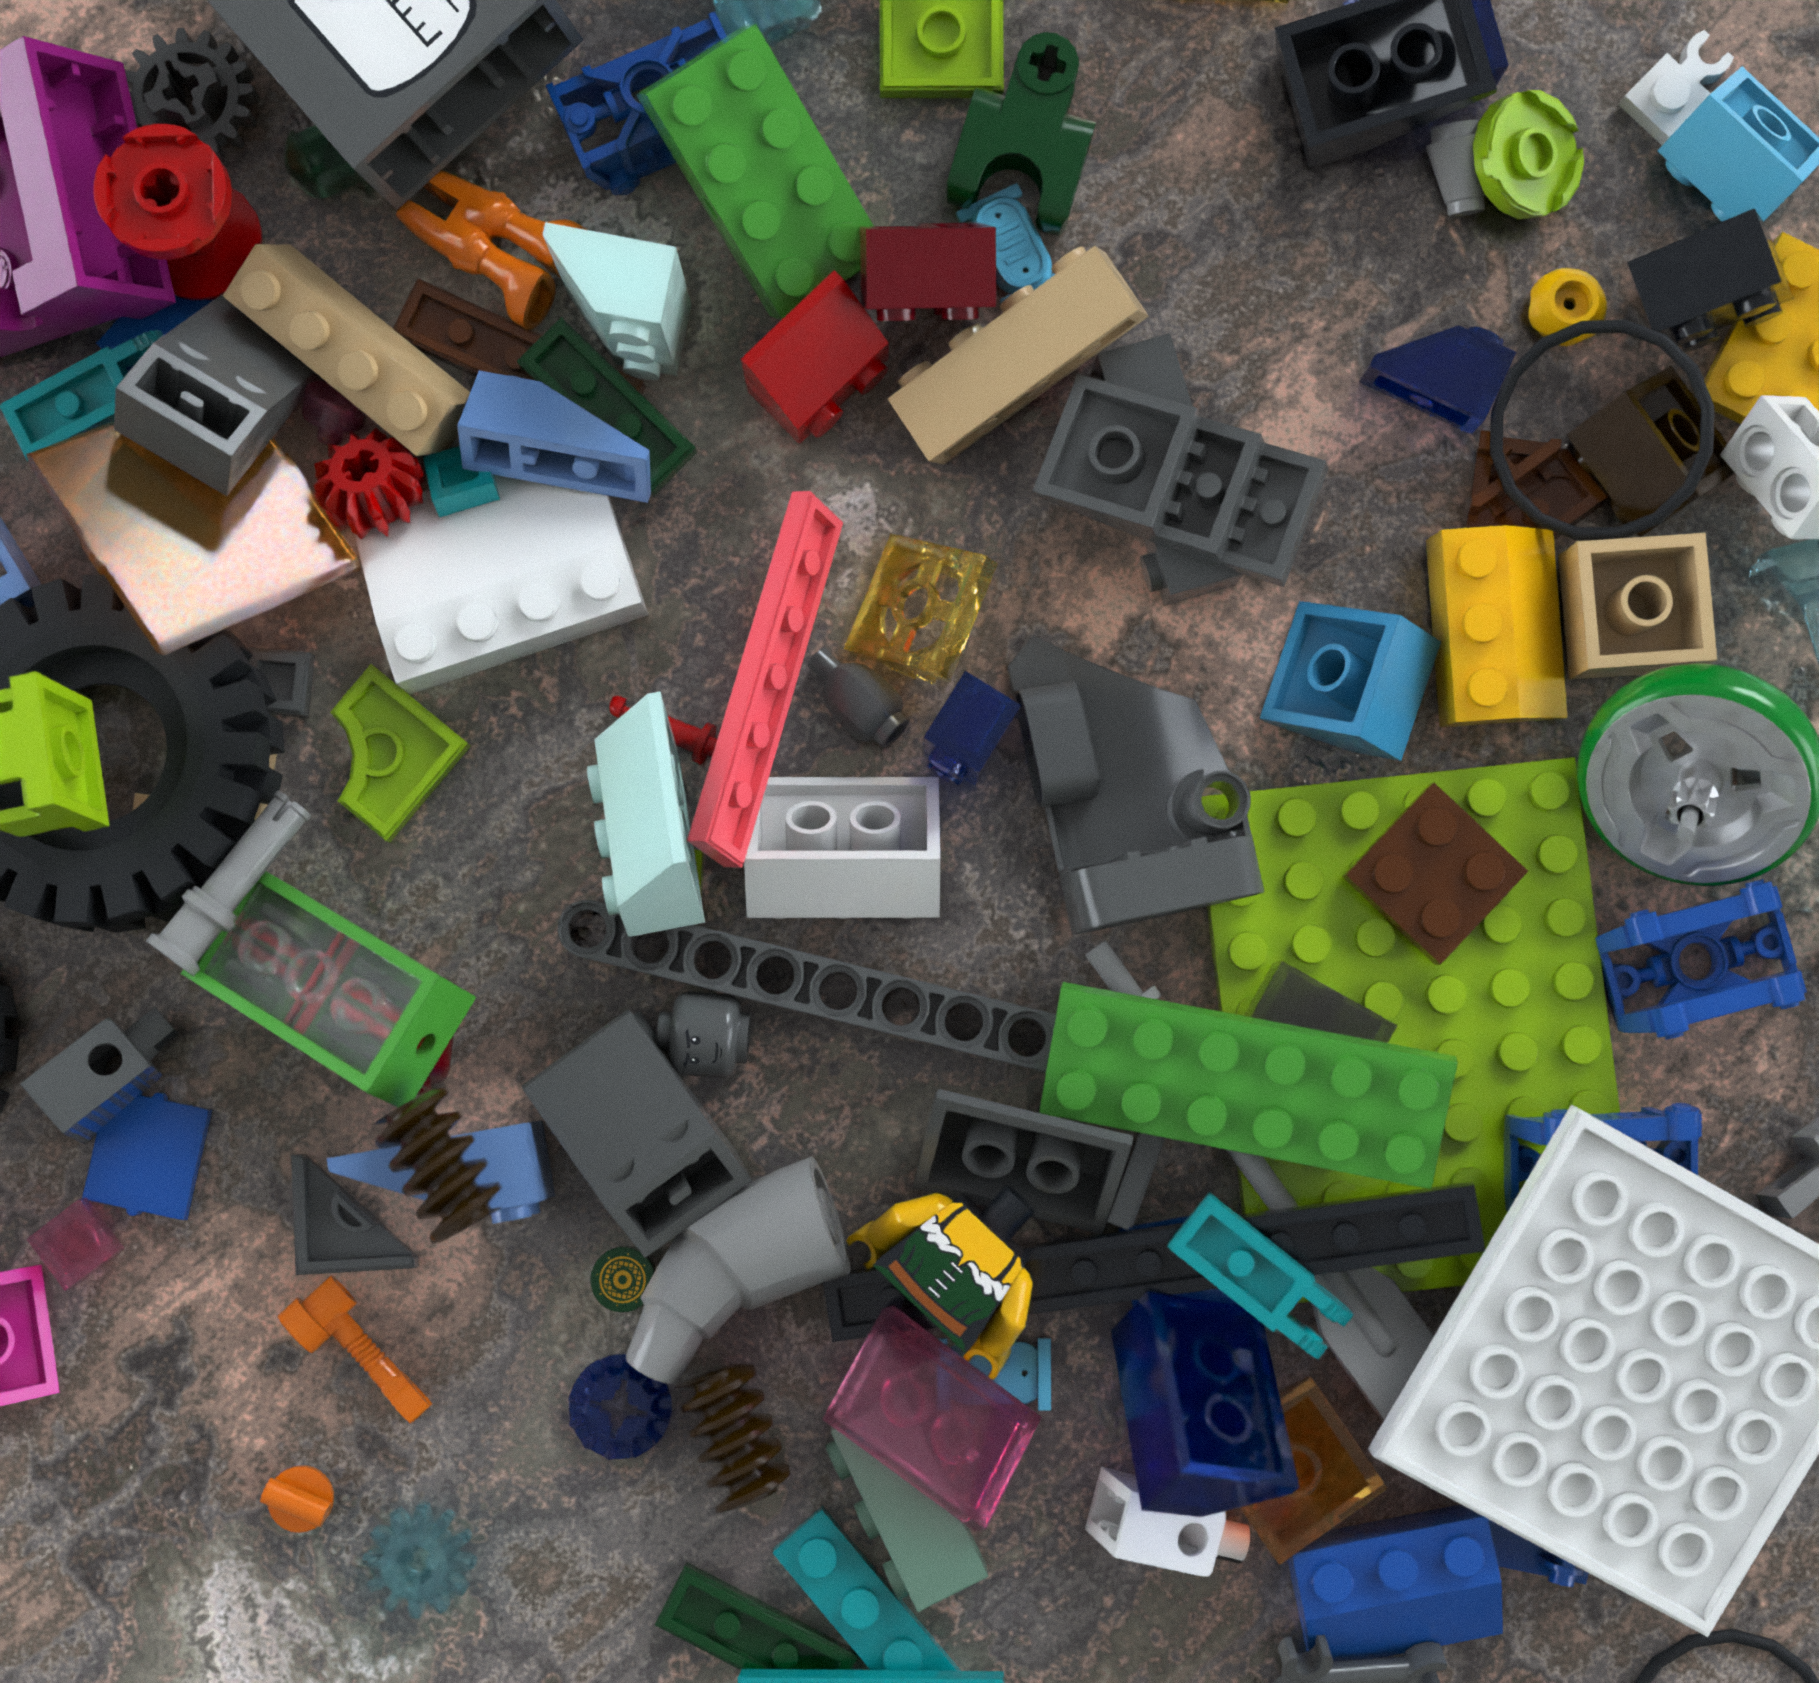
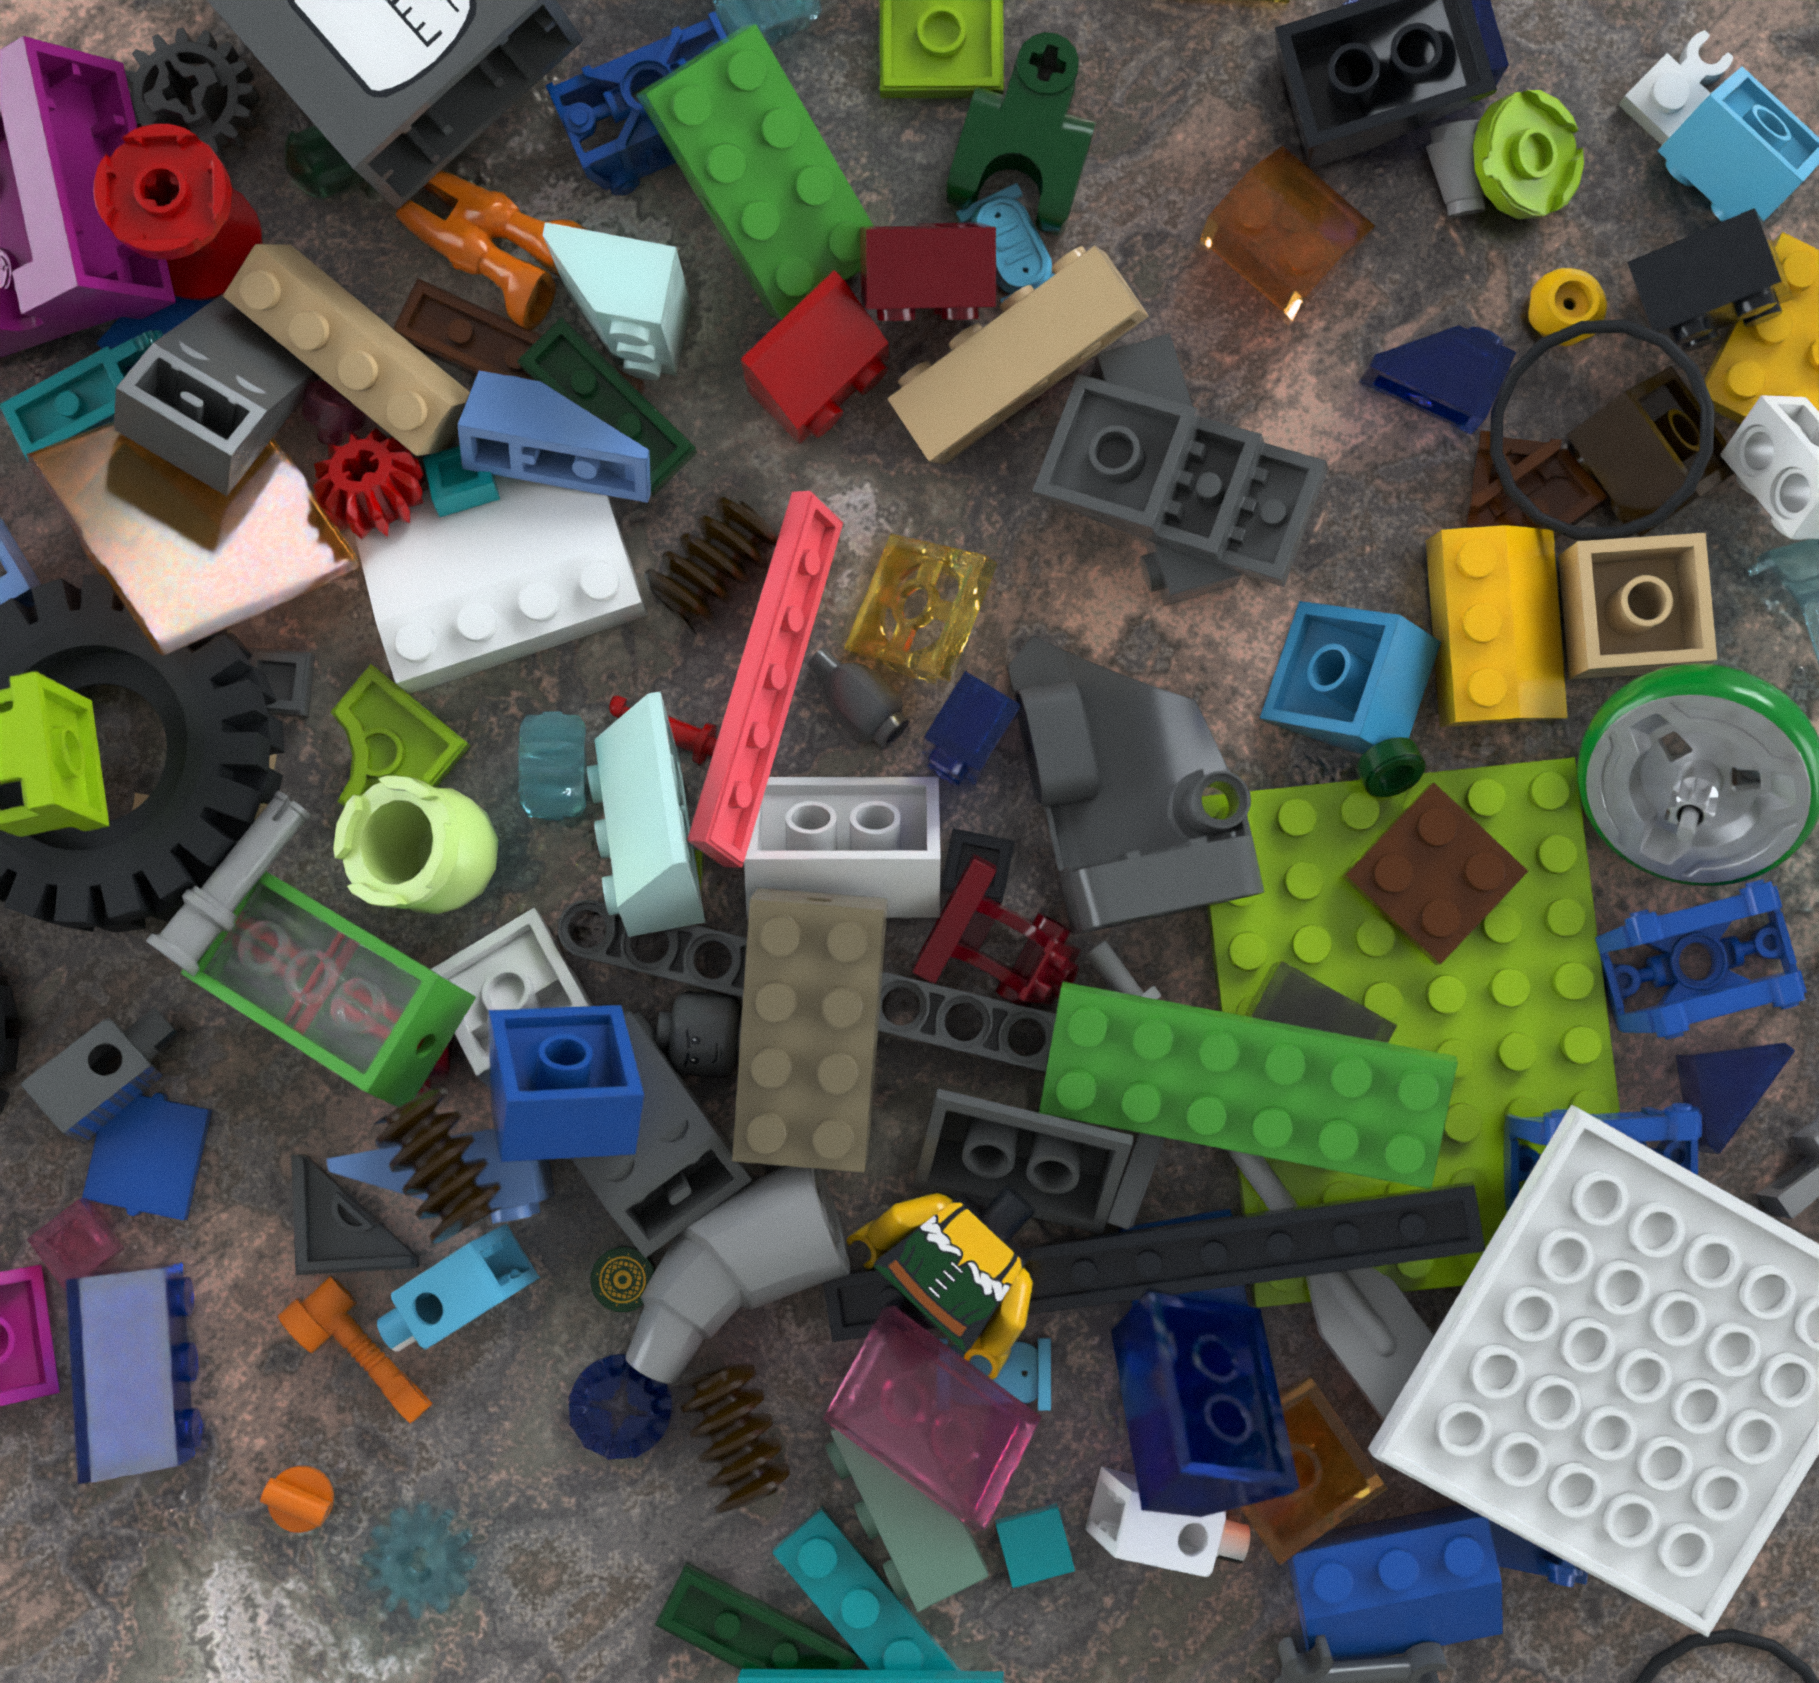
teal hinge [1167,1192,1354,1359] -> none
none -> clear blue slope [66,1262,202,1484]
none -> yellowish green tile [333,775,499,914]
none -> medium azure torso [377,1223,540,1352]
none -> white plate [431,907,593,1089]
none -> blue slope [488,1005,644,1162]
none -> clear light blue gear [518,711,587,820]
none -> dark brown piece [644,497,779,635]
none -> dark tan brick [732,888,888,1173]
none -> dark red tile [912,853,1082,1008]
none -> black tile [940,828,1015,904]
none -> teal tile [995,1503,1075,1588]
none -> clear orange slope [1200,146,1376,320]
none -> dark green tile [1357,737,1426,797]
none -> clear blue slope [1676,1043,1796,1154]

